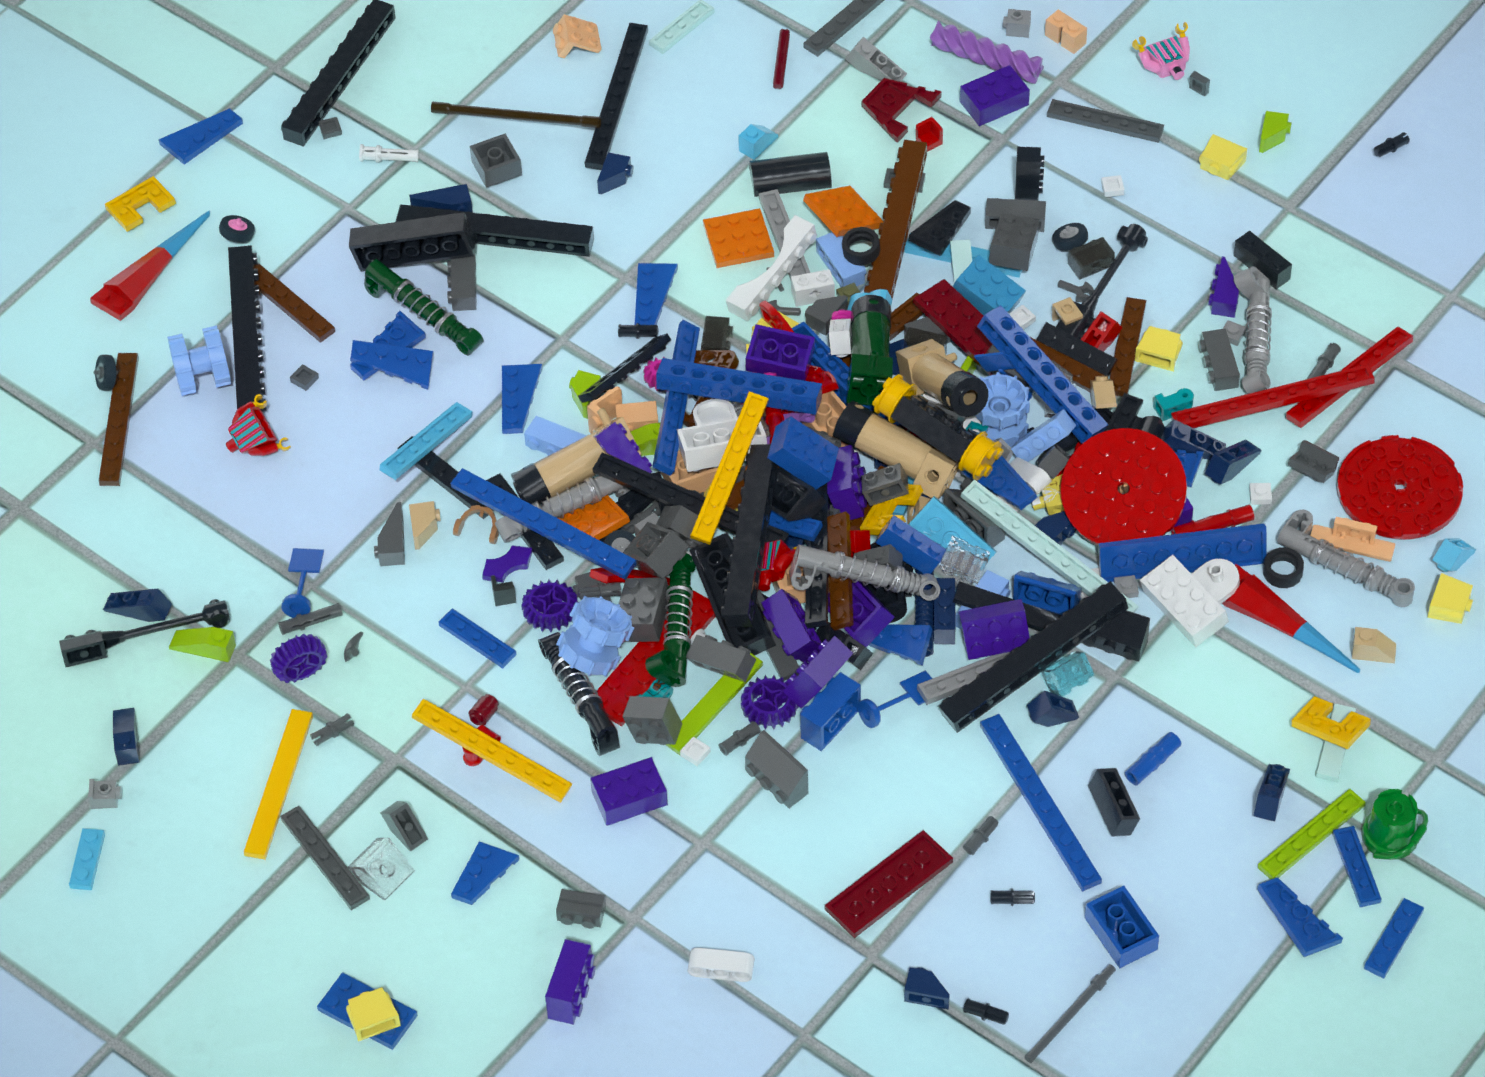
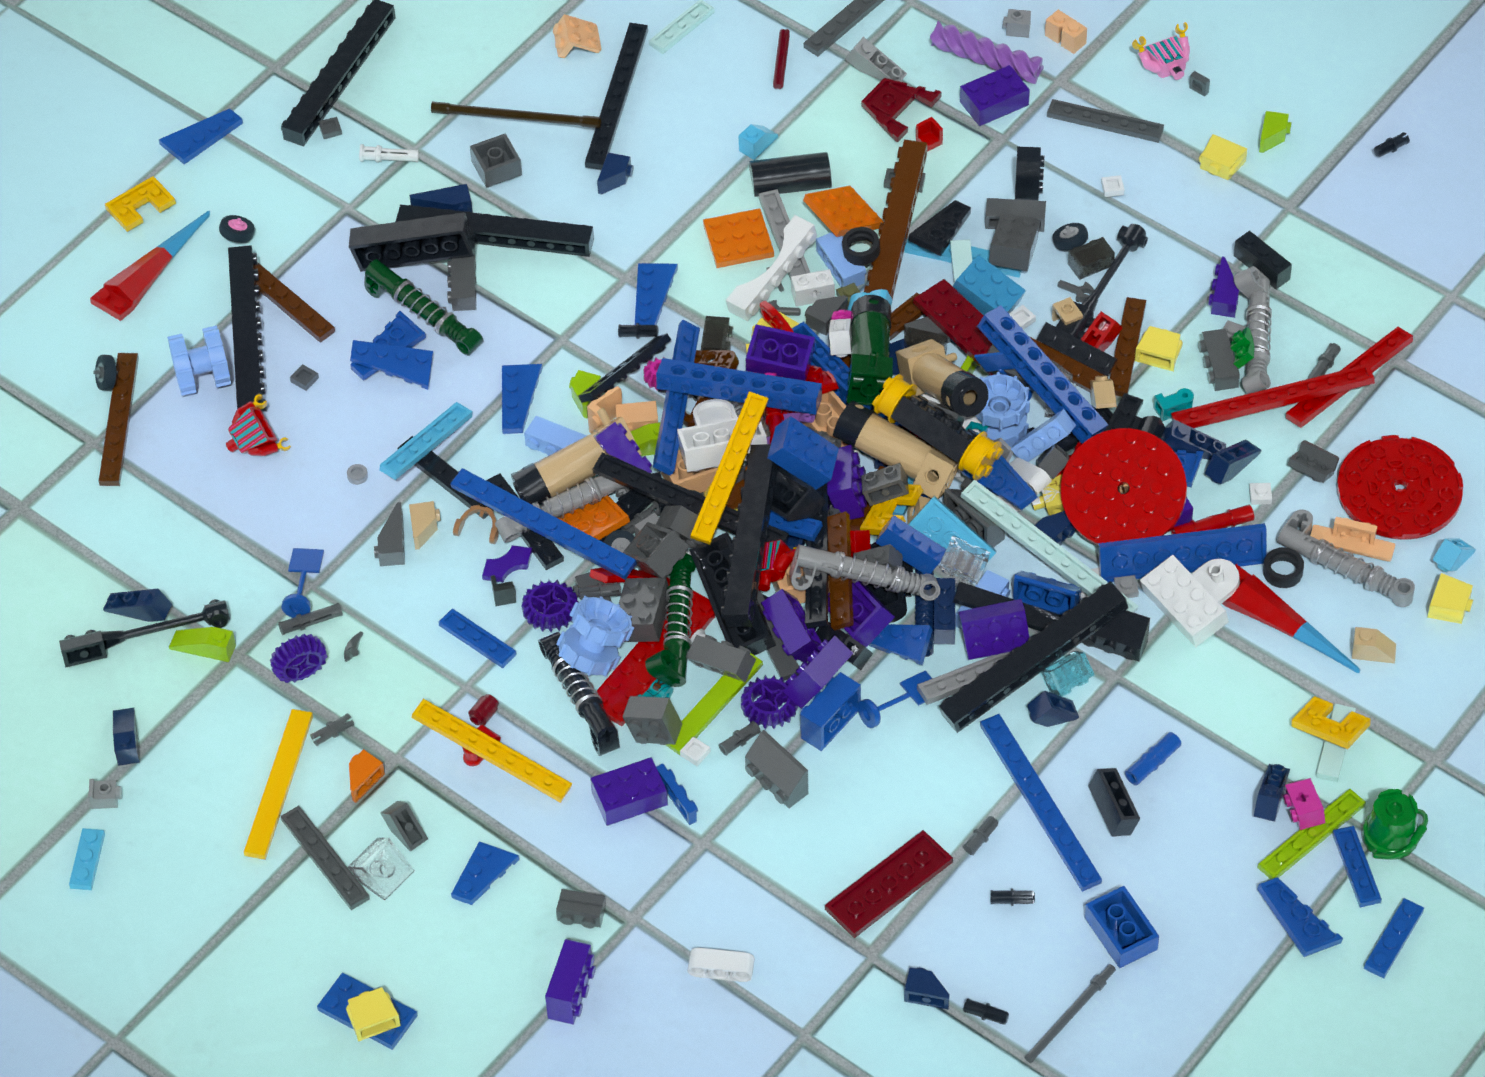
none -> light grey tile [347,464,368,485]
none -> orange slope [349,749,385,803]
none -> blue plate [656,763,698,826]
none -> green slope [1230,327,1255,369]
none -> dark pink brick [1283,778,1325,830]

